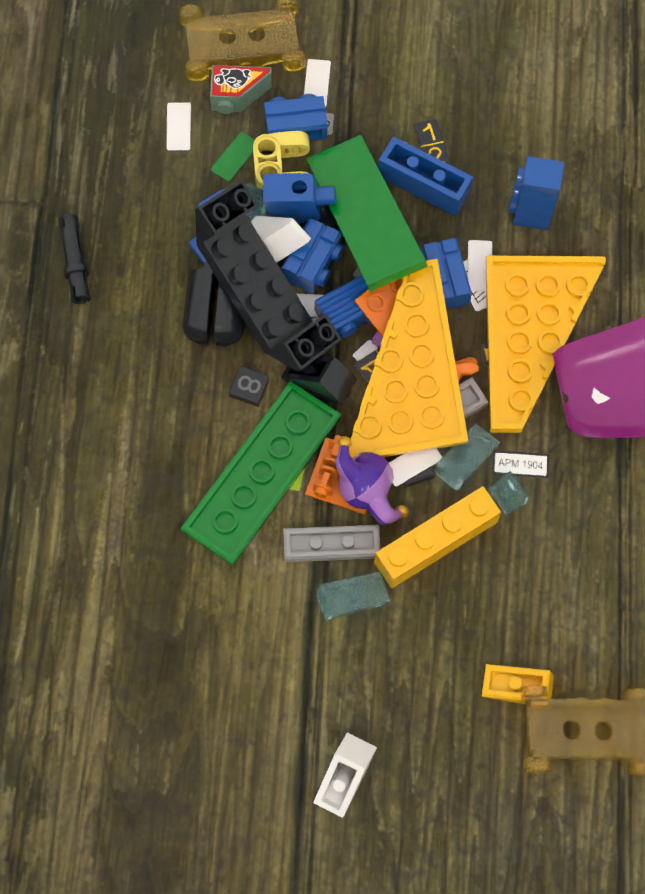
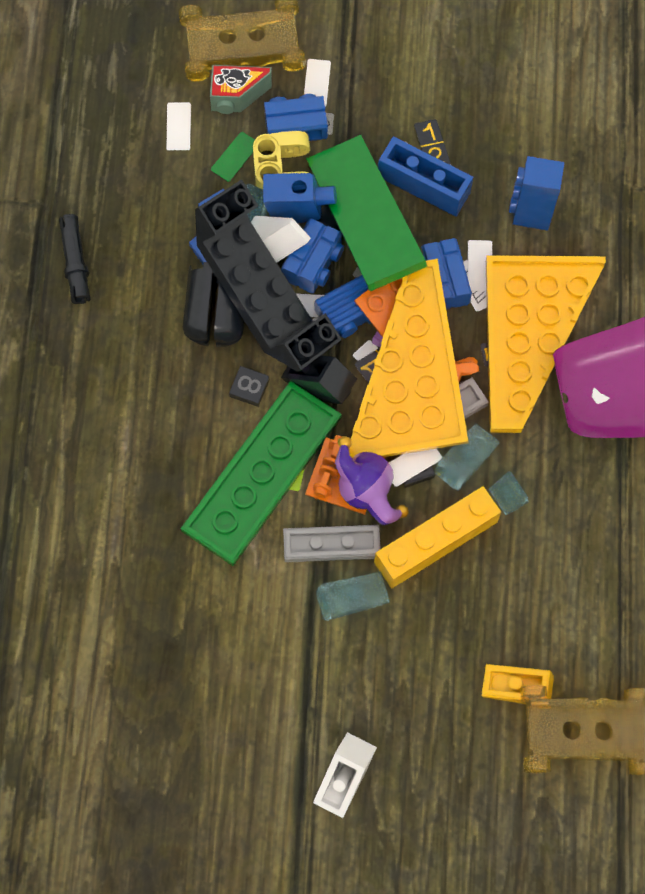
white sticker [492,450,549,478] -> none

